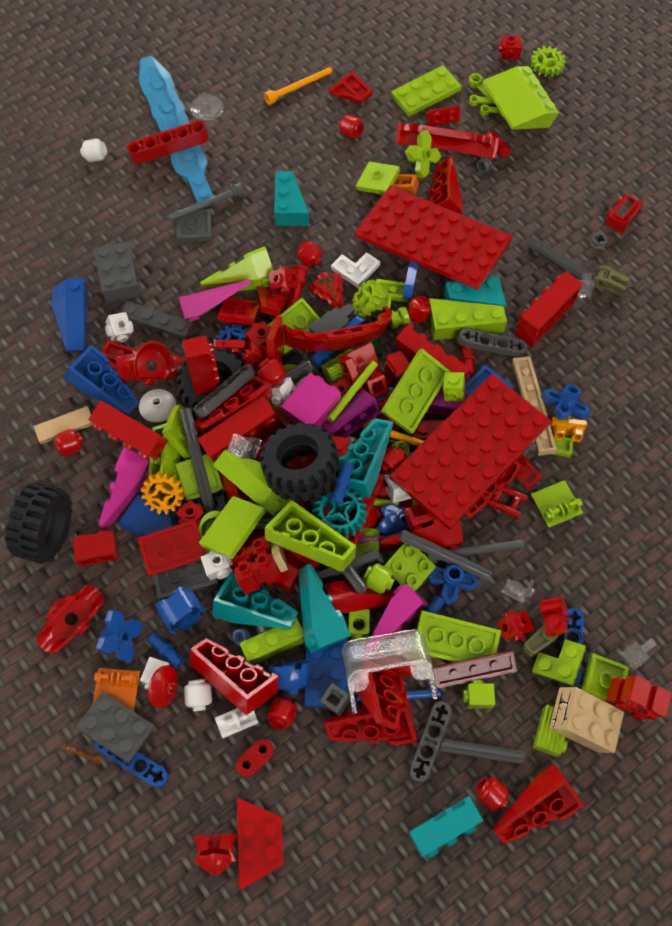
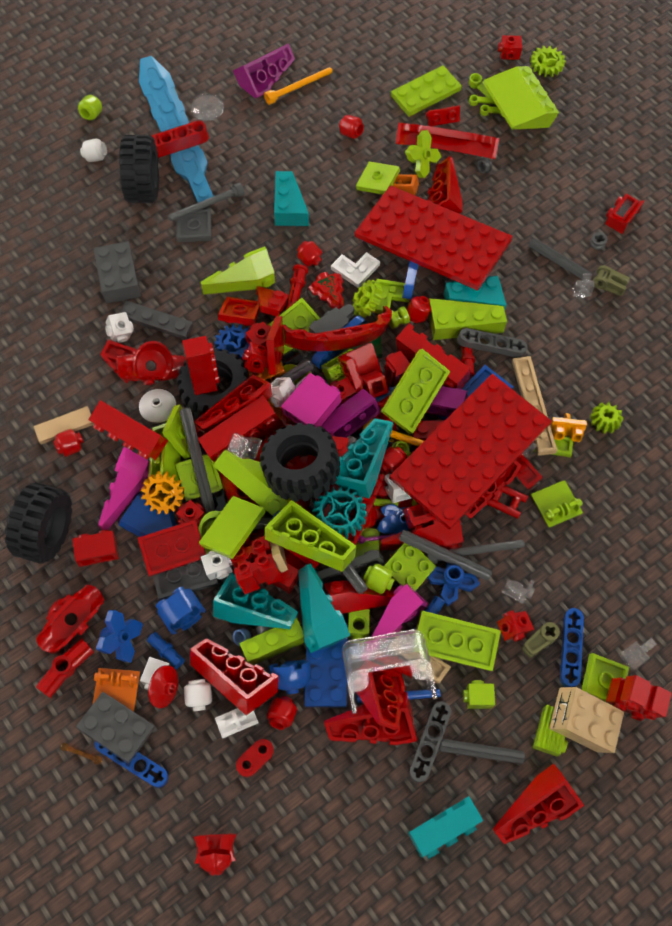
blue wedge [51,278,89,353] -> none
blue wedge [64,345,140,416] -> none
dark pink wedge [179,280,251,322] -> none
dark grey beam [193,364,256,418] -> none
red plate [213,340,248,354] -> none
red wing [237,799,284,890] -> none
red head [257,358,286,387] -> none
red brick [269,266,298,293] -> none
dark grey brick [320,683,350,716] -> none
lime bar [327,361,378,422] -> none
red wing [329,71,373,104] -> none
blue pin [330,462,355,504] -> none
tile [431,650,517,689] -> none
lime brick [443,372,465,402] -> none
red head [476,777,509,811] -> none
red plate [485,130,512,158] -> none
red brick [515,271,583,348] -> none
lime plate [532,639,586,687] -> none
red brick [540,596,570,637] -> none
blue plant [541,385,591,420] -> none
none -> red piece [36,638,94,699]
none -> lime head [78,95,102,120]
none -> black tyre [119,135,159,203]
none -> magenta wedge [233,43,295,98]
none -> lime gear [590,402,623,434]

